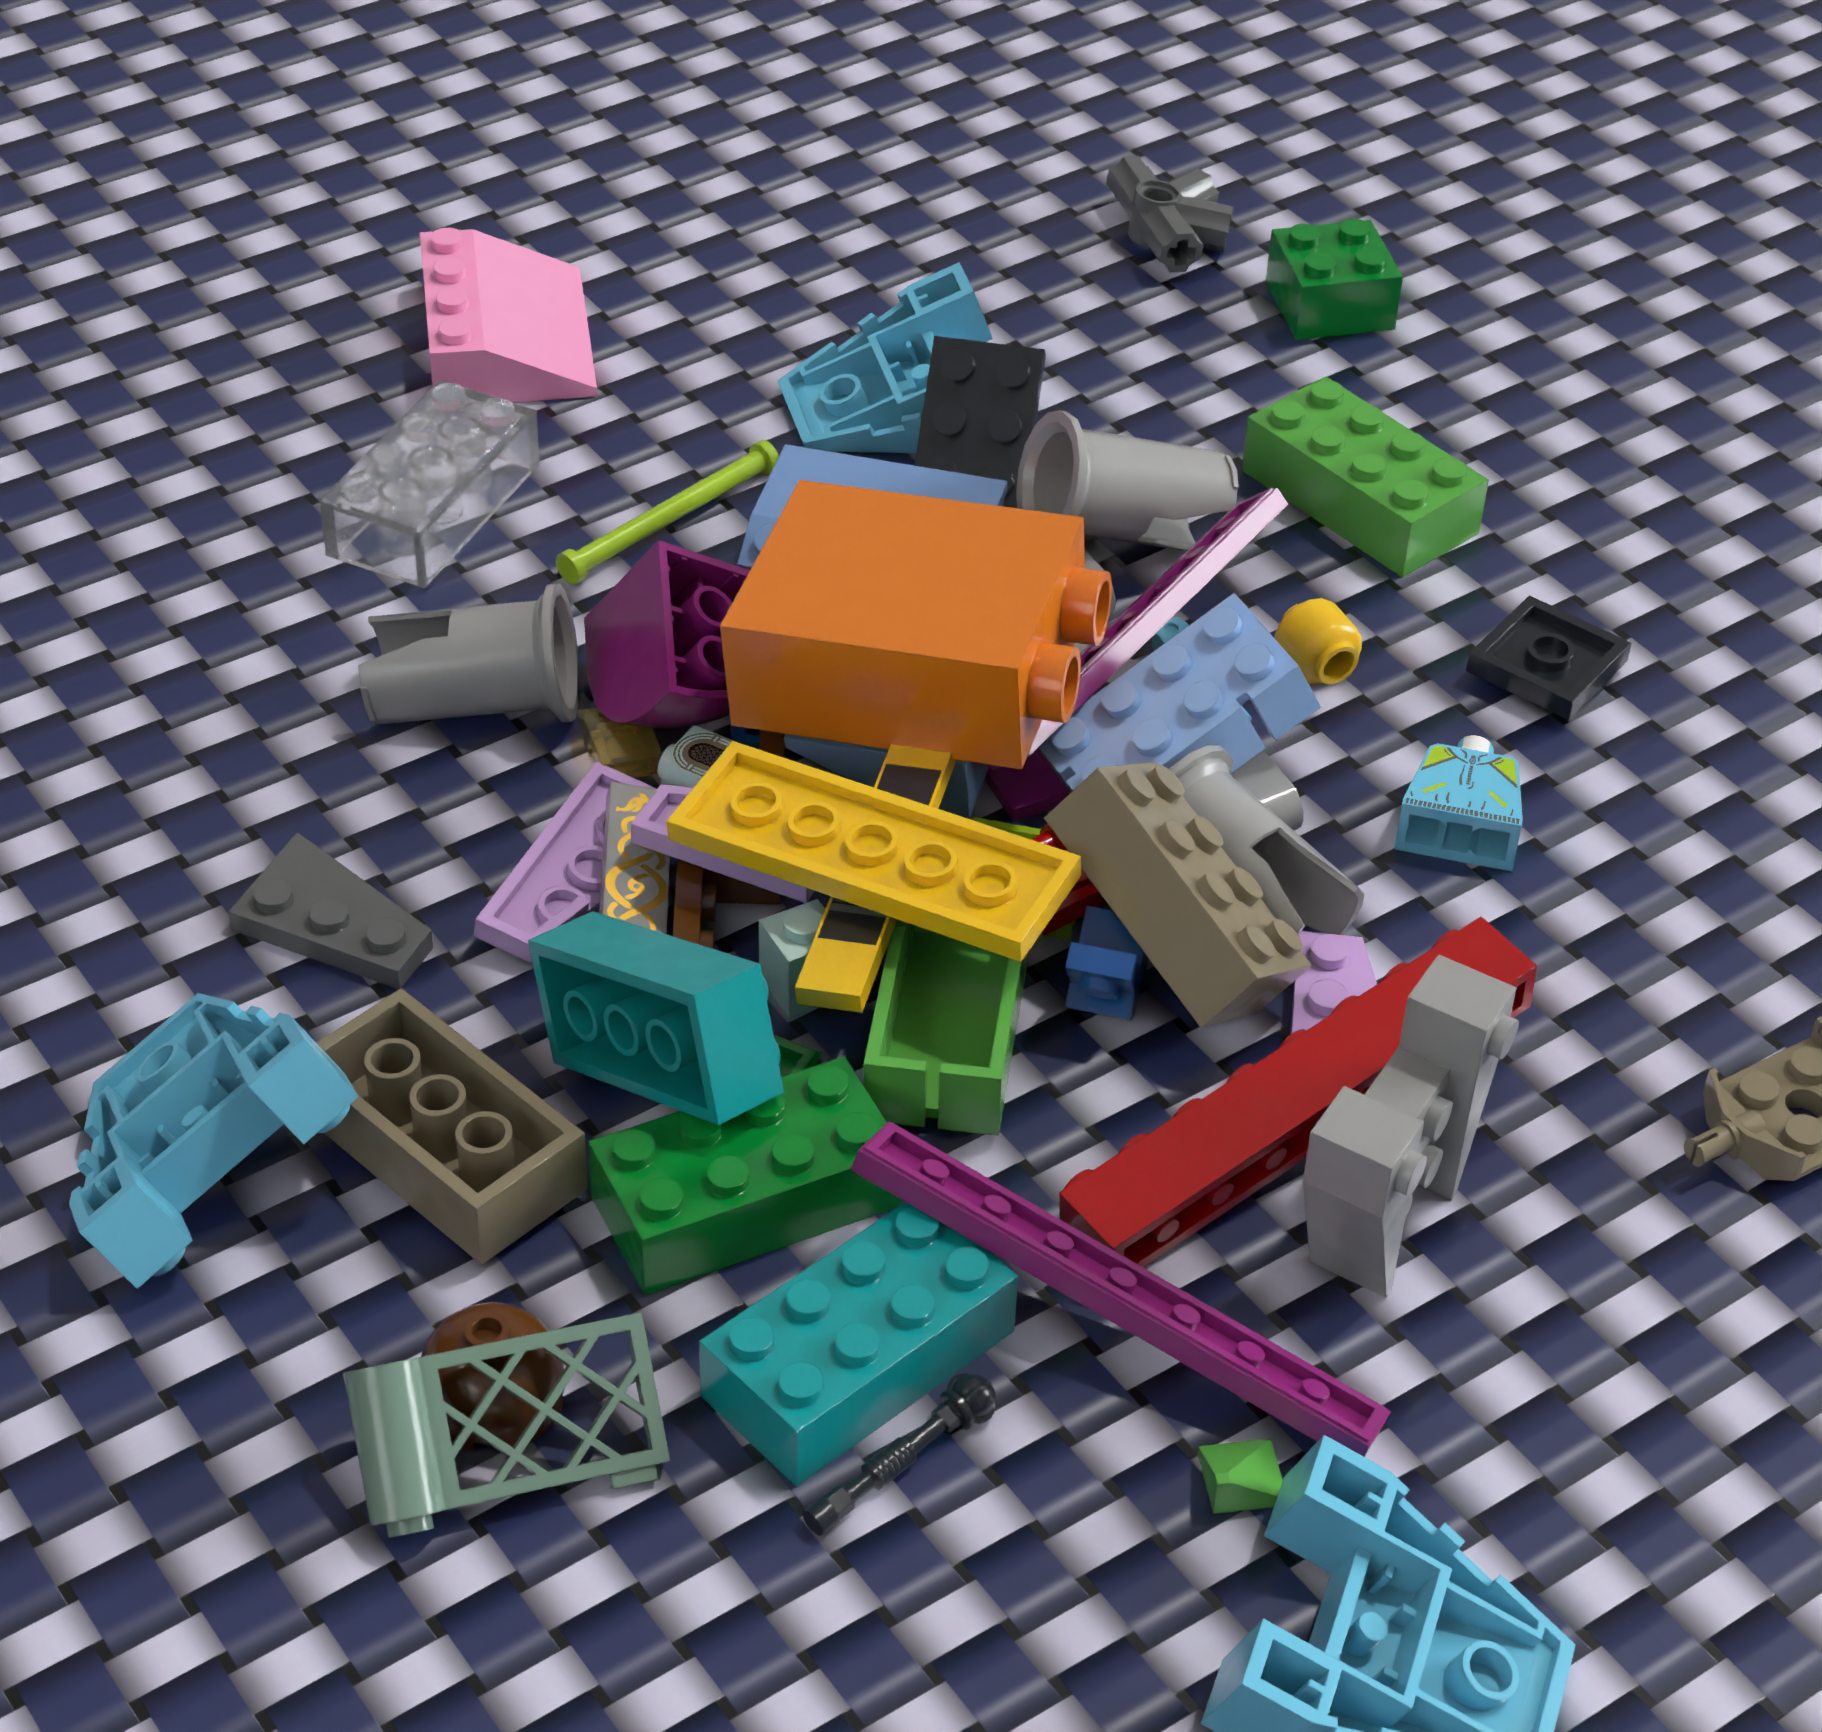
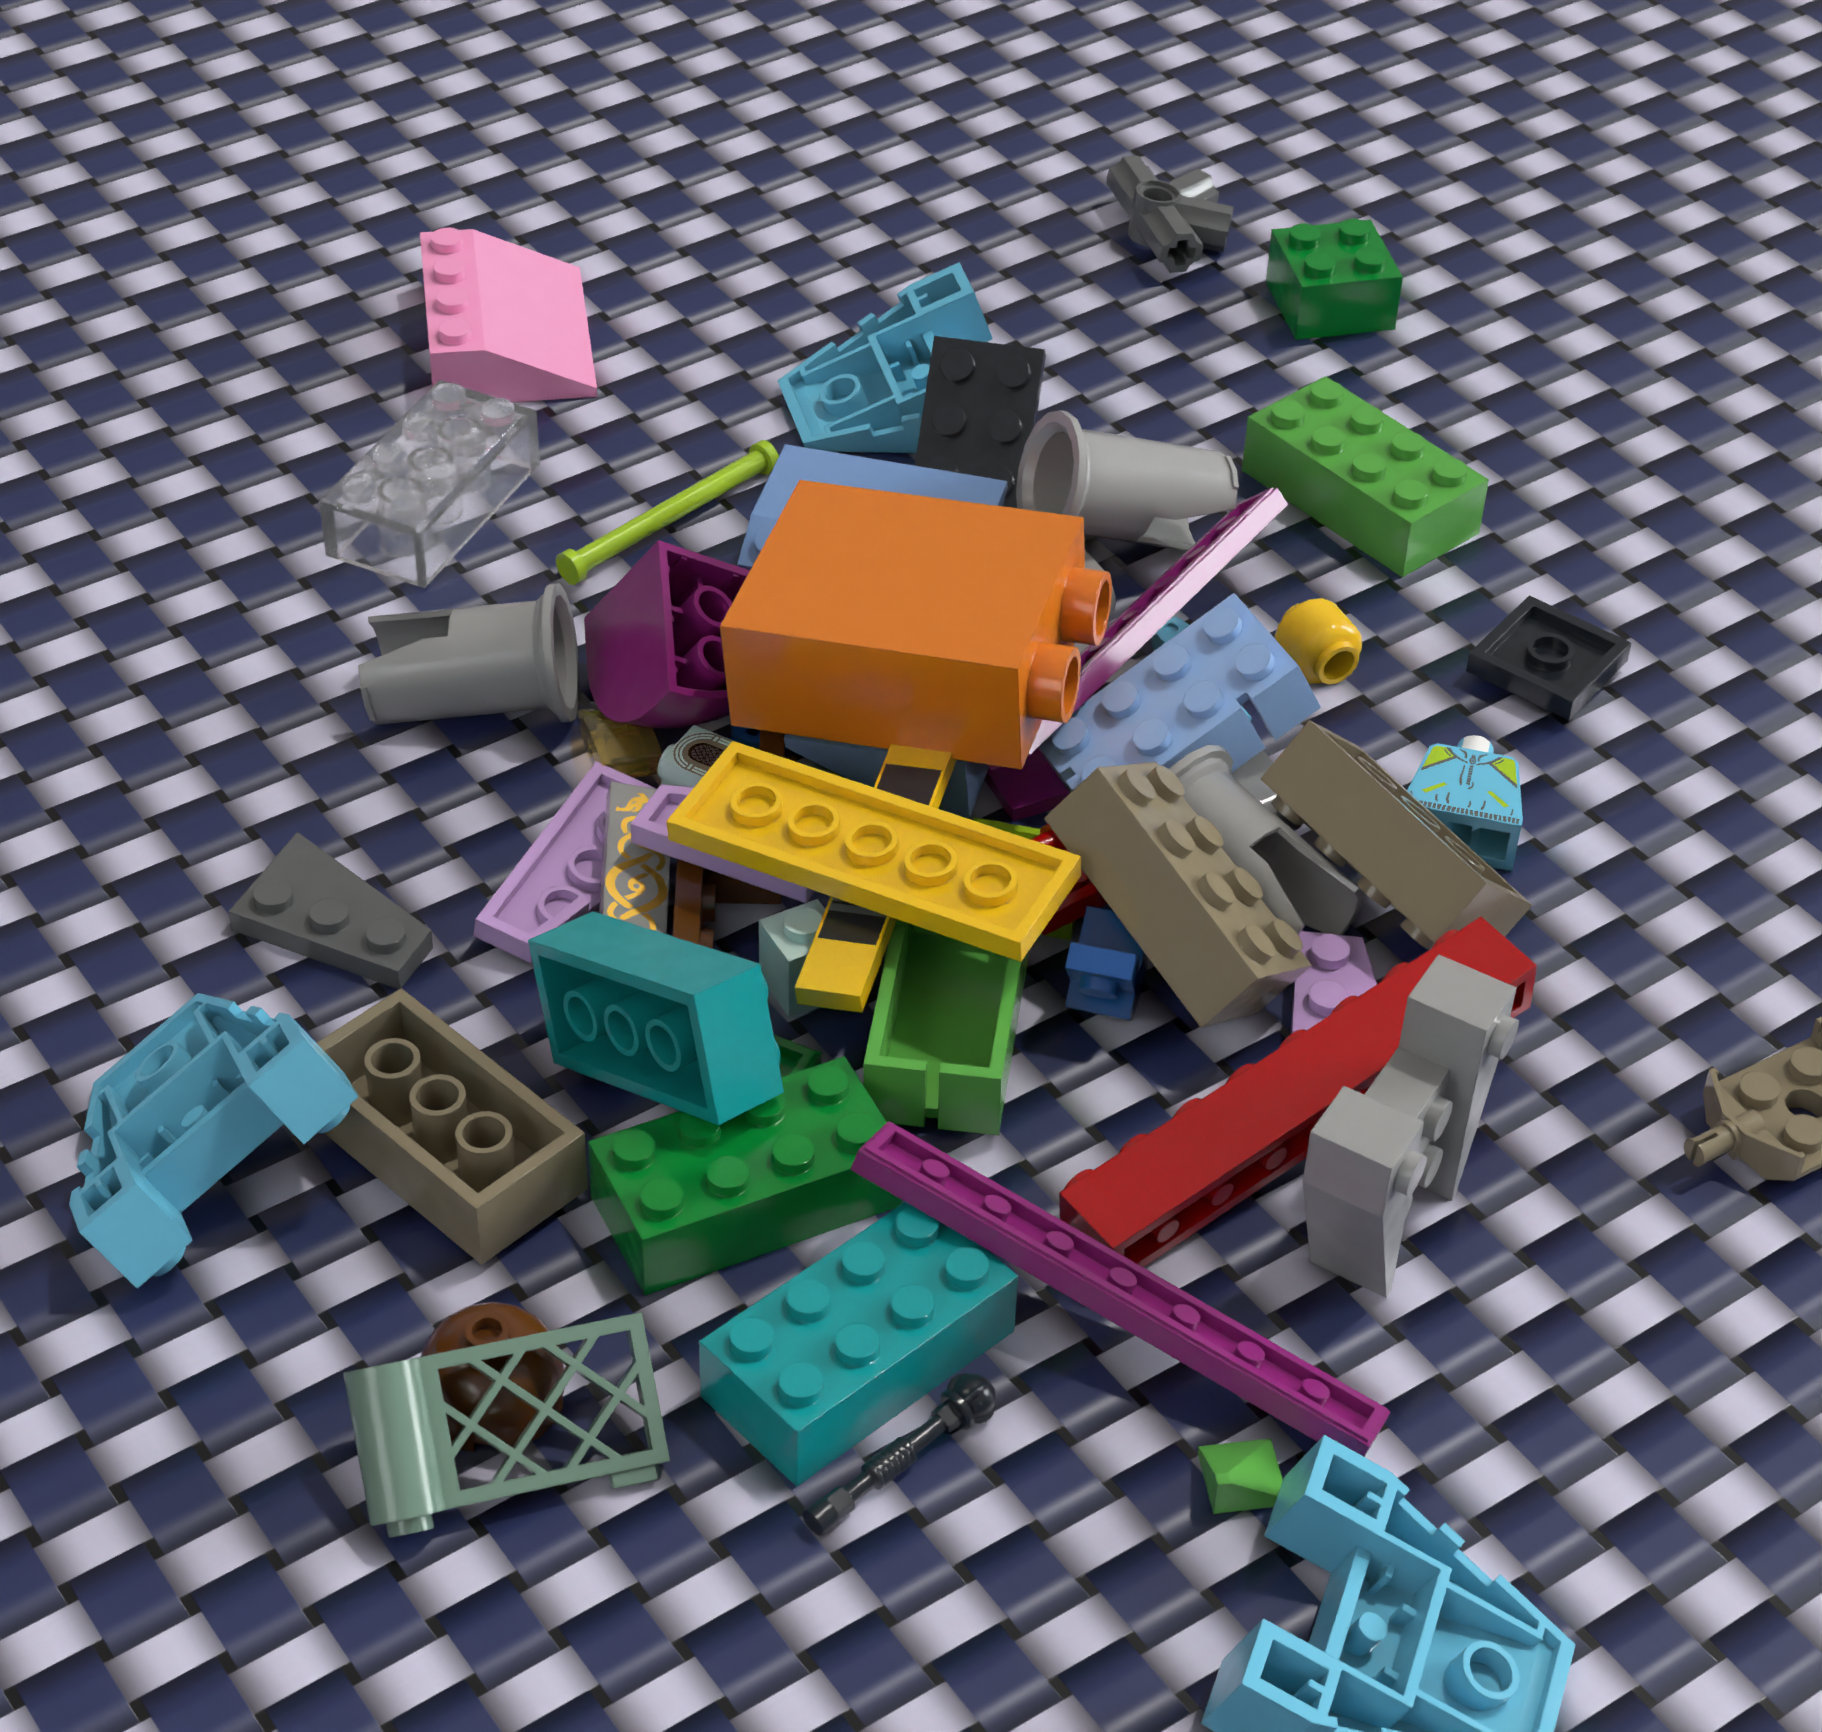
none -> dark tan brick [1260,720,1532,950]

